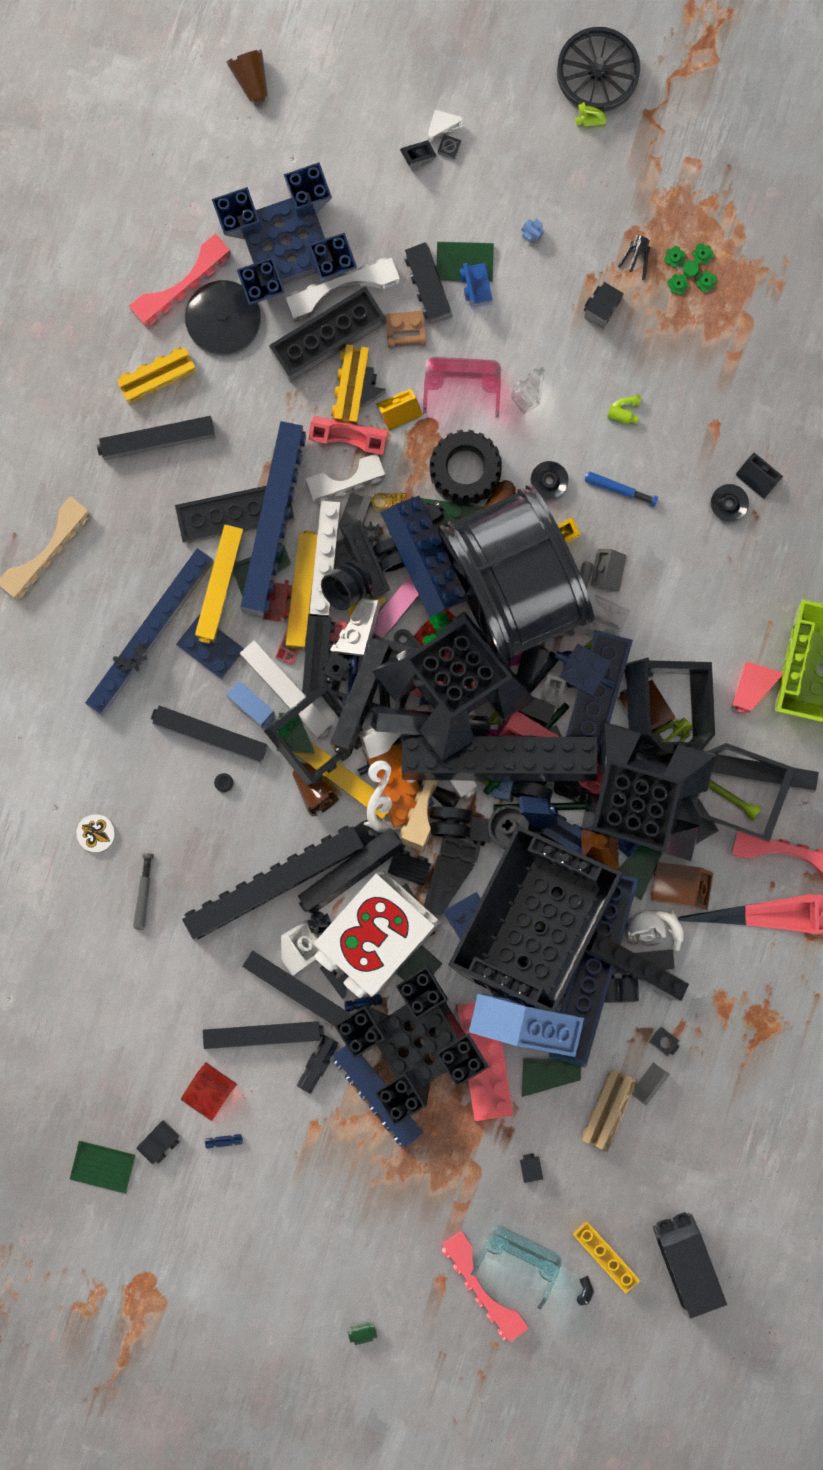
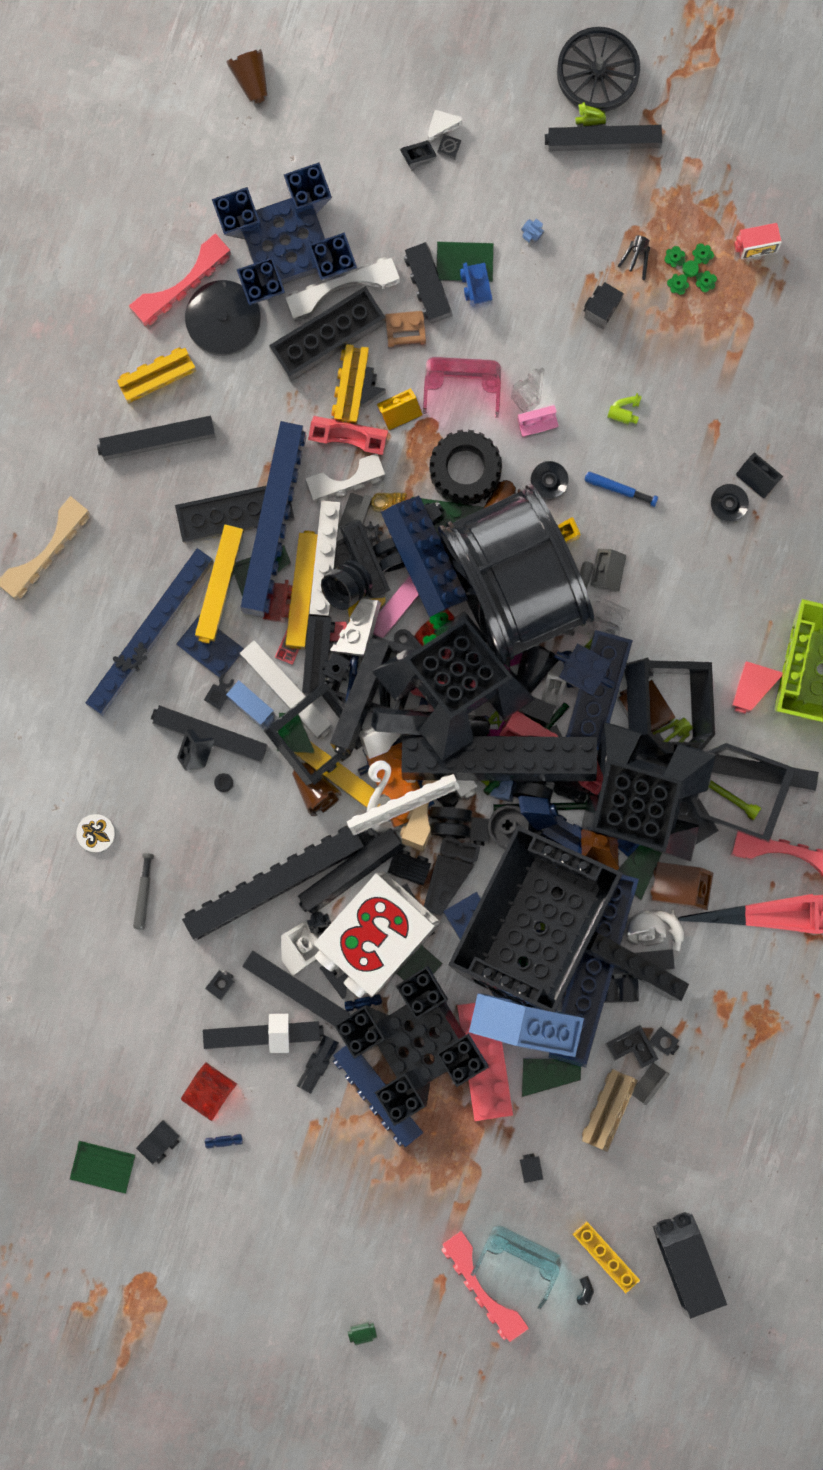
none -> black panel [177,729,214,771]
none -> black plate [204,674,234,710]
none -> black brick [205,970,235,1001]
none -> white slope [268,1014,289,1053]
none -> white plate [347,774,460,835]
none -> bright pink bracket [517,405,558,437]
none -> black brick [544,125,662,151]
none -> black brick [605,1025,659,1069]
none -> coral piece [734,223,782,259]

